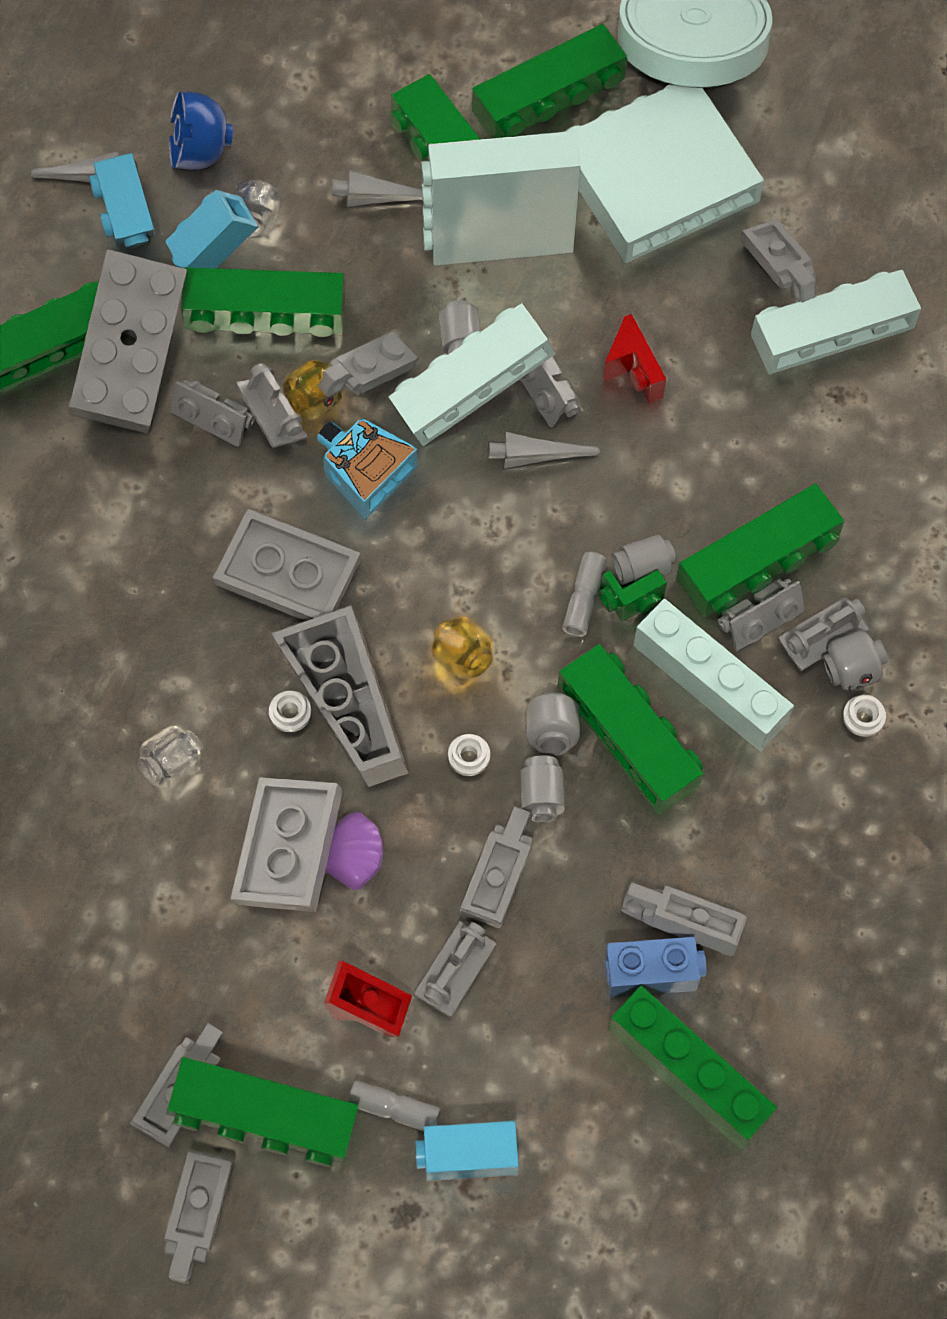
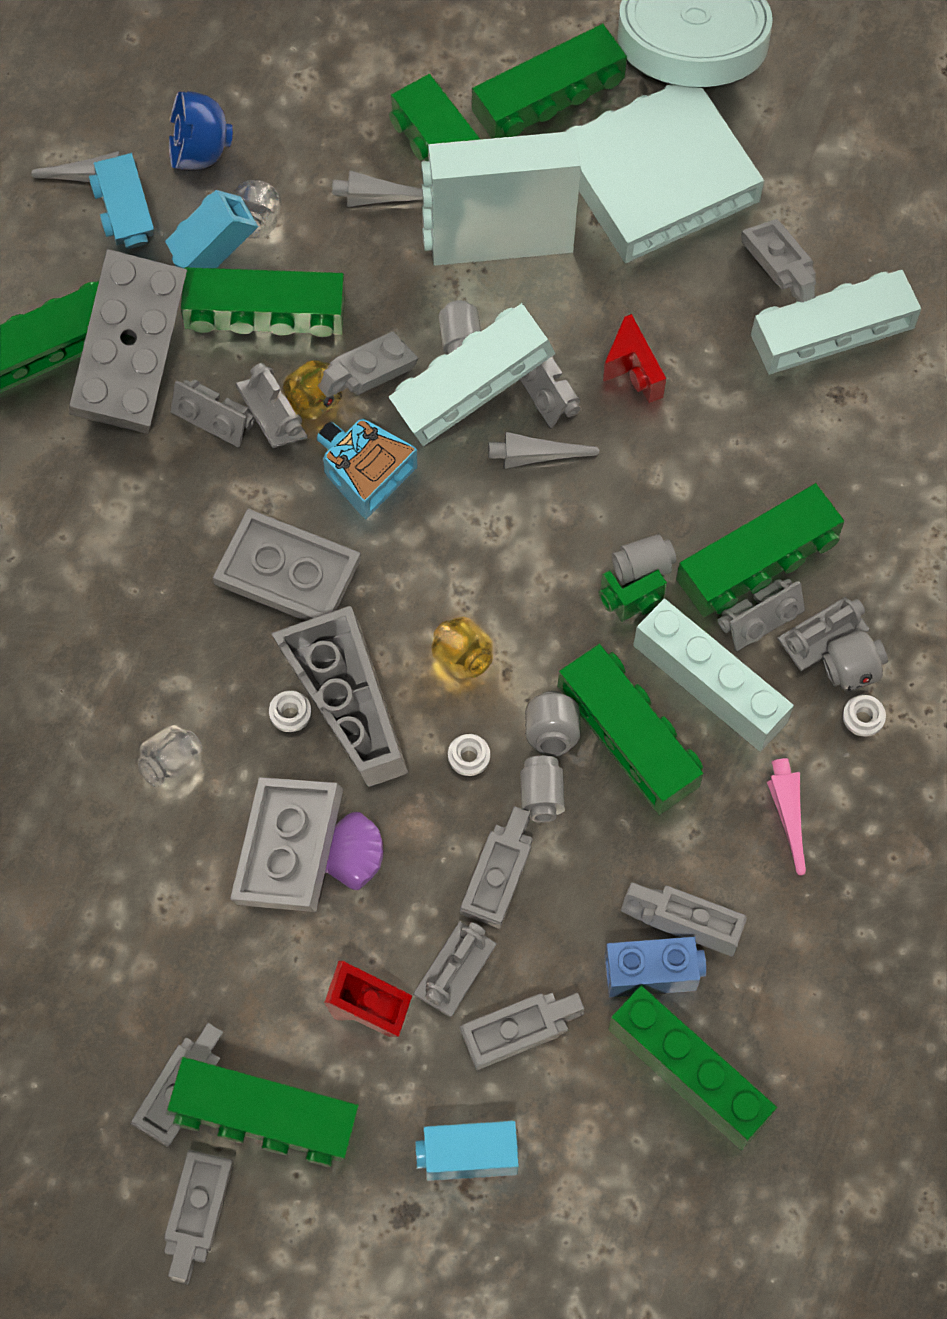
light grey piece [348,1080,441,1131] -> none
light grey piece [562,552,607,637] -> none
none -> light grey hinge [459,993,585,1071]
none -> bright pink piece [767,758,806,876]

